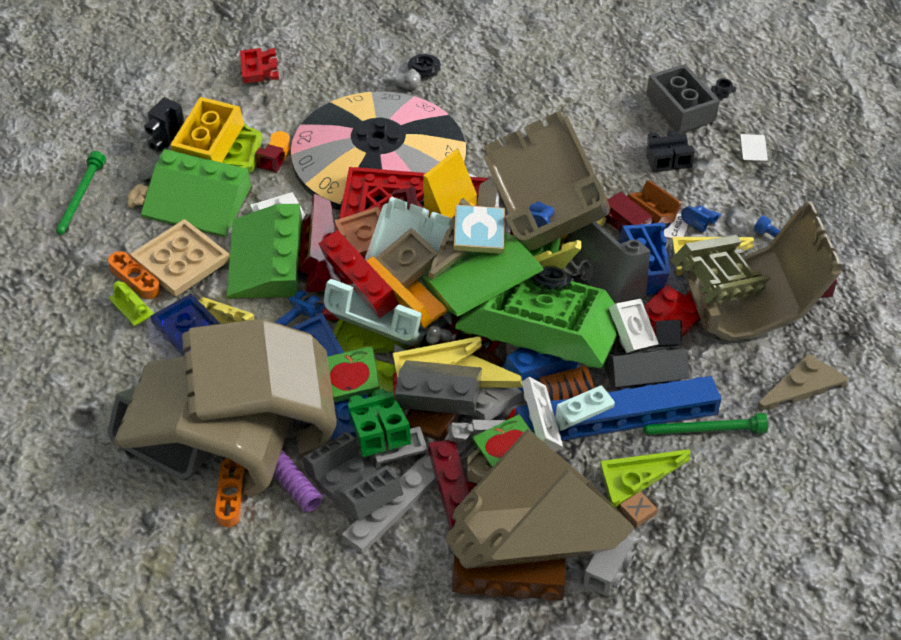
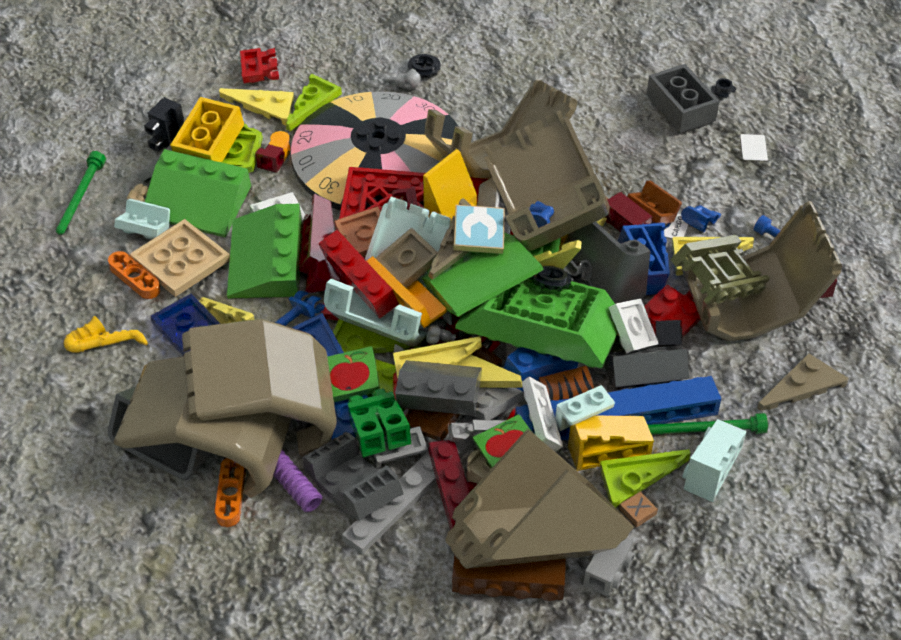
lime hinge [108,281,155,326] -> none
black hips [646,130,695,173] -> none
none -> yellow piece [63,316,148,353]
none -> light aqua bracket [114,199,170,239]
none -> light yellow wing [219,88,294,126]
none -> lime wing [286,74,342,131]
none -> dark tan windscreen [425,79,577,179]
none -> yellow wedge [568,415,654,471]
none -> light aqua wedge [682,419,747,502]

